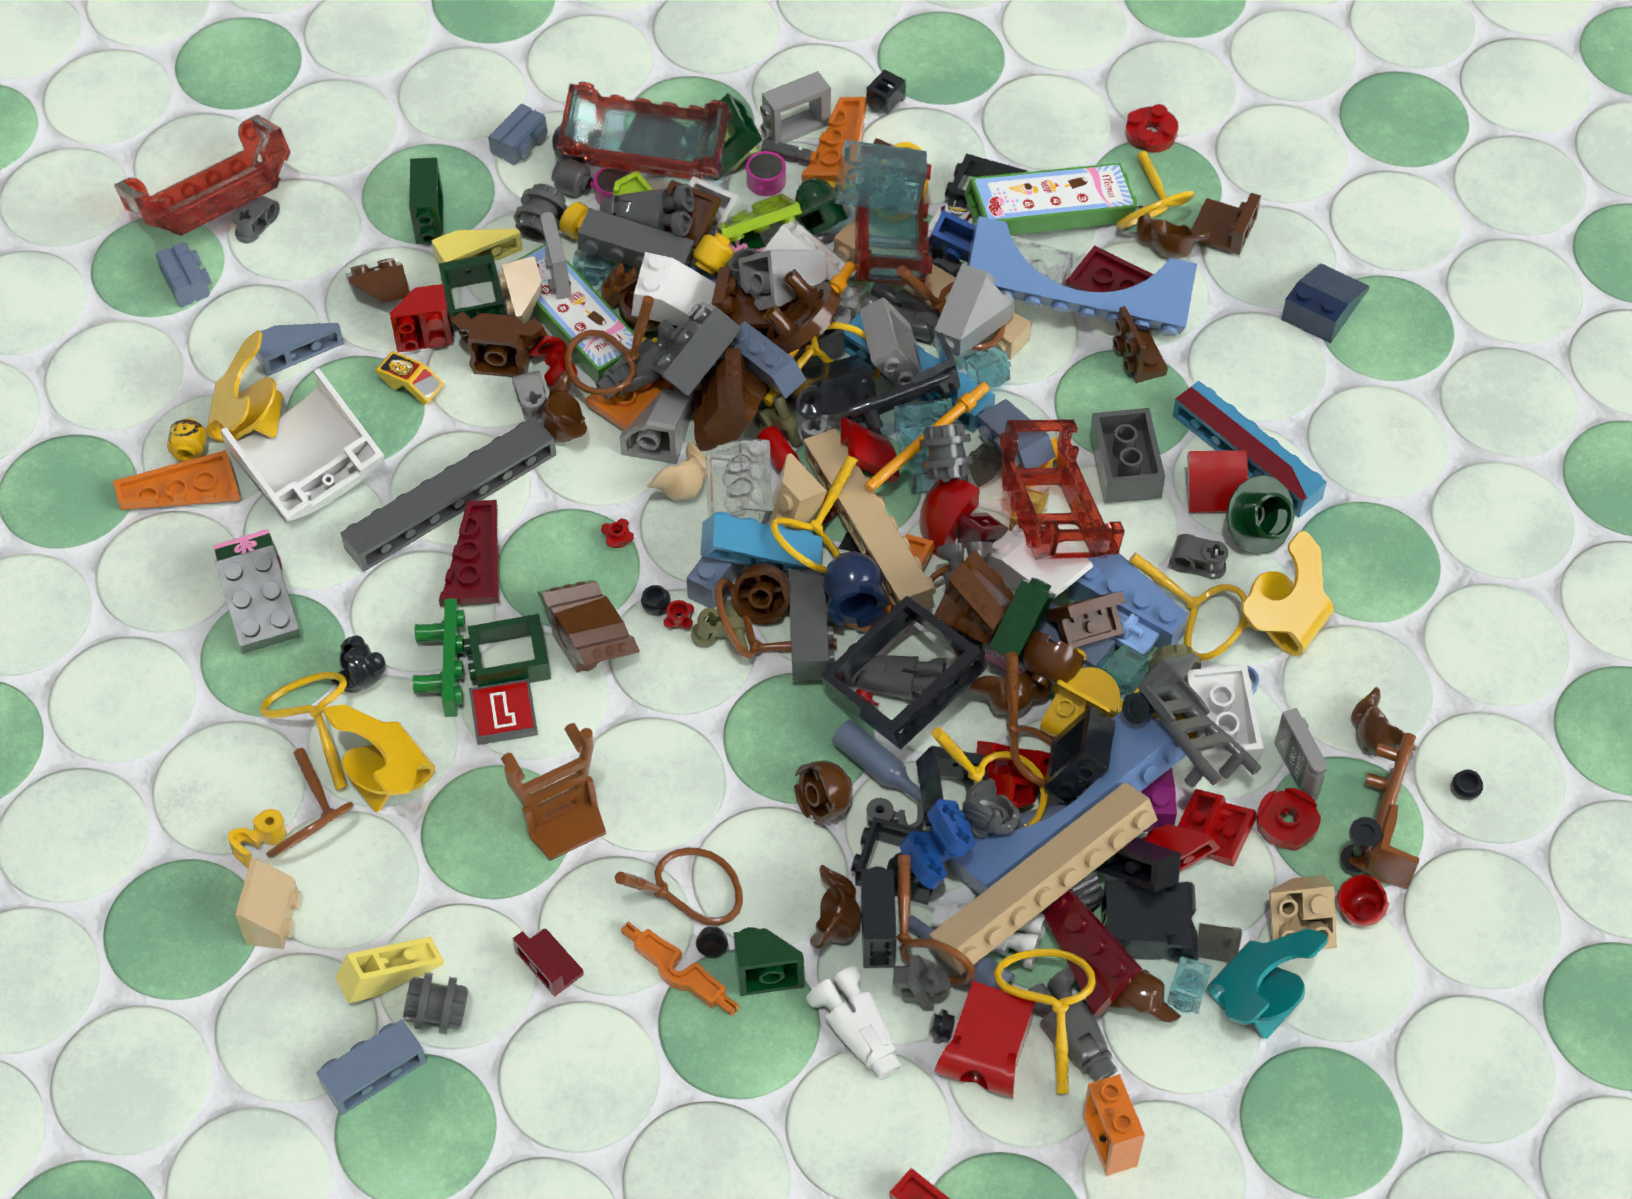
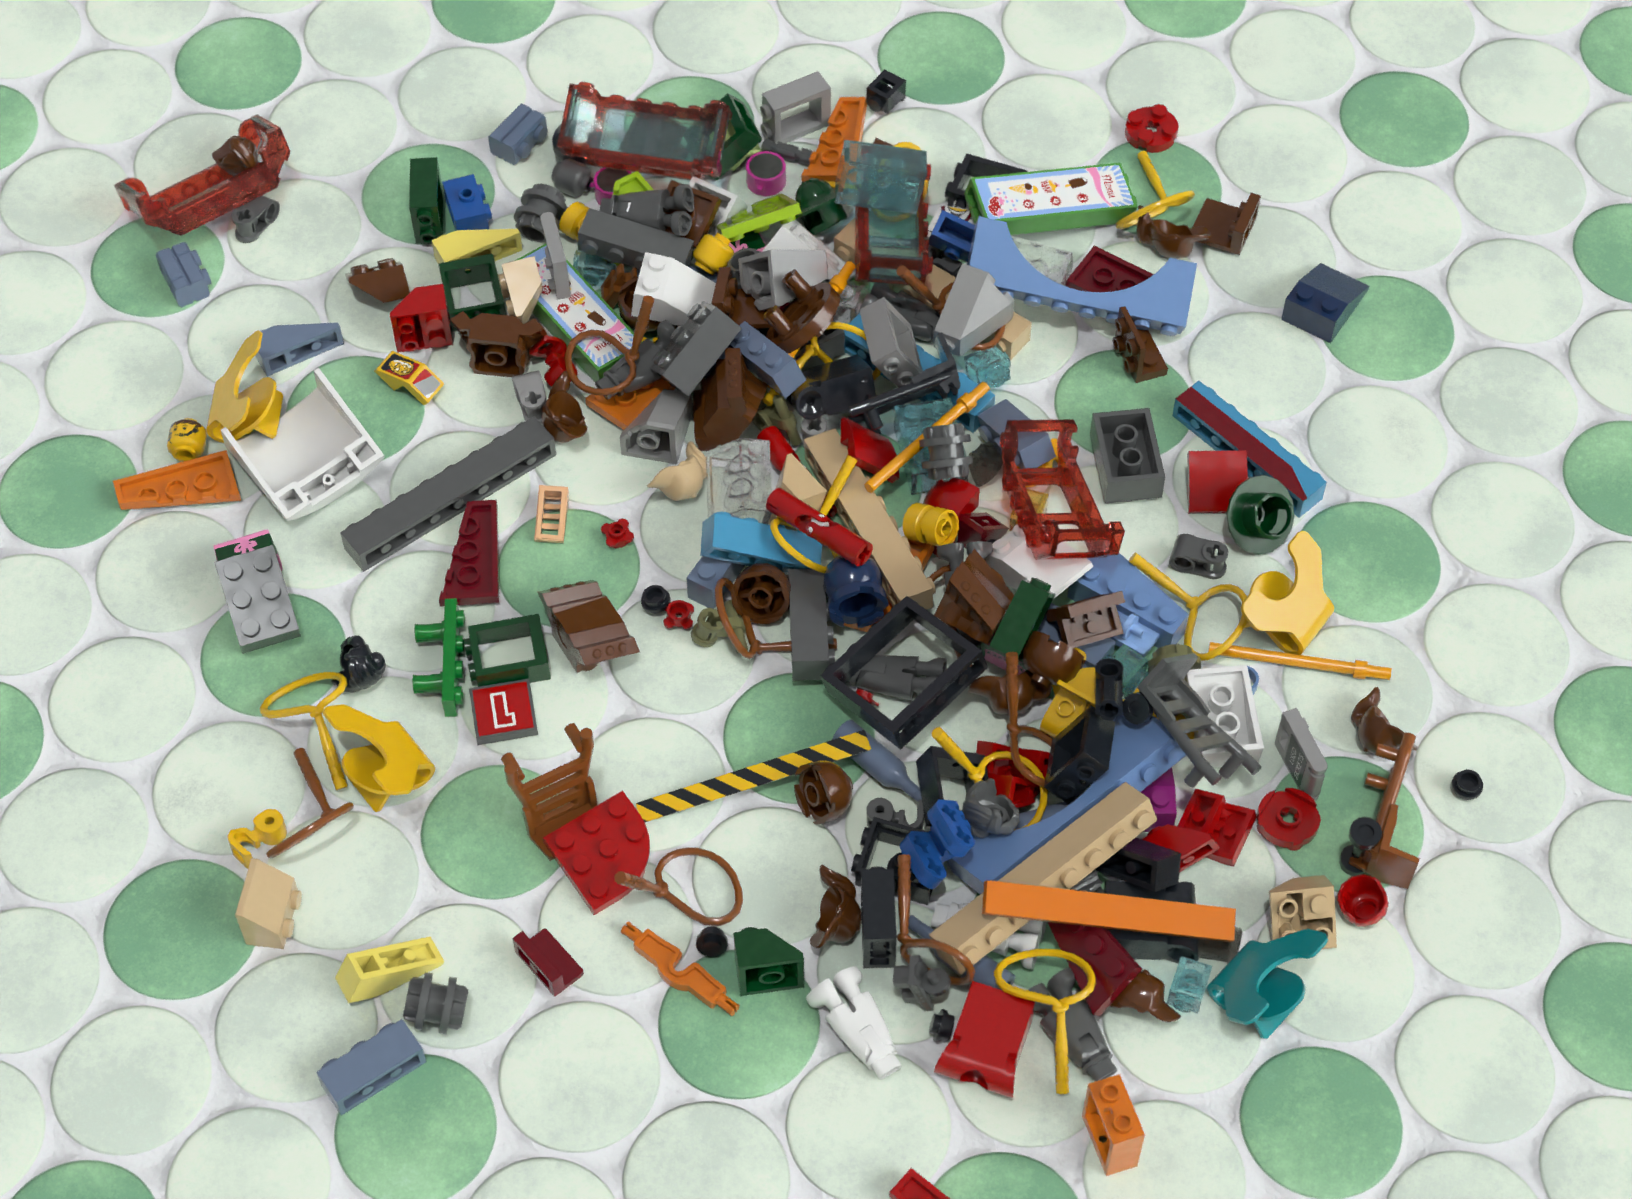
none -> reddish brown hair [212,136,258,177]
none -> blue brick [442,174,492,231]
none -> light nougat slope [534,485,569,543]
none -> red plate [543,790,650,915]
none -> sticker [636,730,871,822]
none -> red piece [765,488,873,567]
none -> yellow wheel [903,503,959,546]
none -> orange tile [982,880,1236,942]
none -> black piece [1094,658,1123,720]
none -> light orange bar [1208,642,1392,680]

